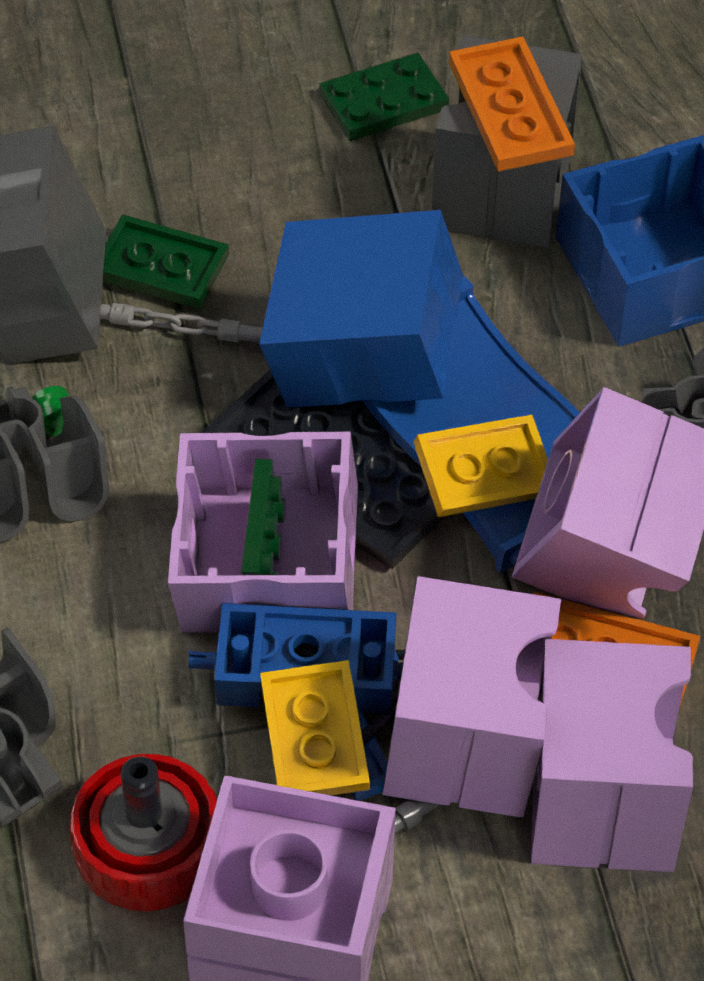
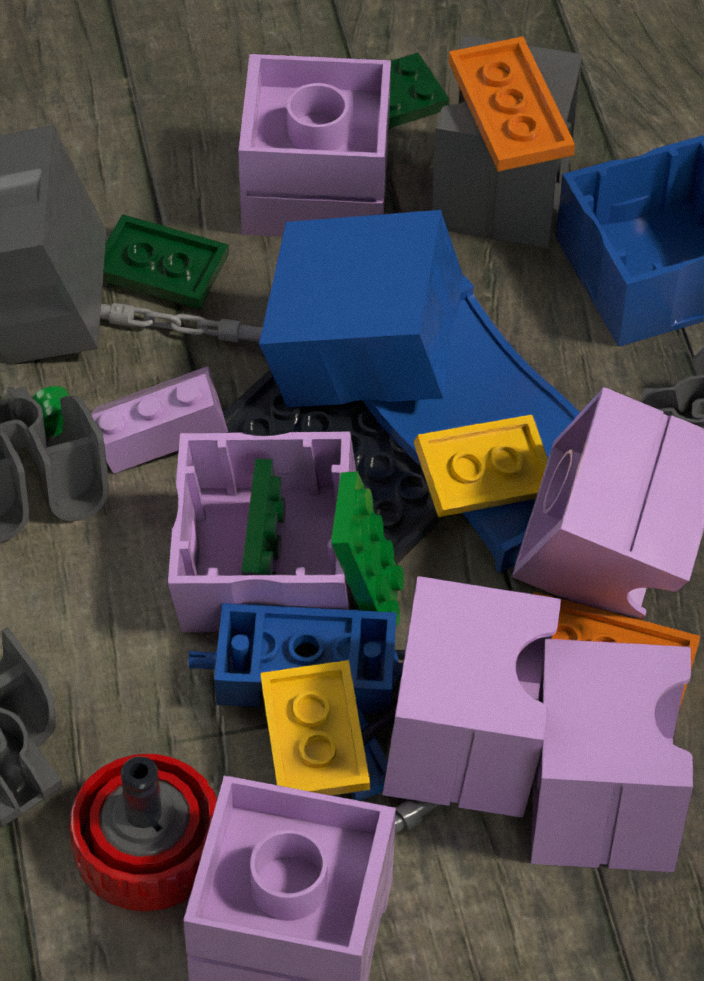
none -> lavender slope [91,366,228,474]
none -> lavender piece [238,54,391,237]
none -> green plate [331,471,404,626]

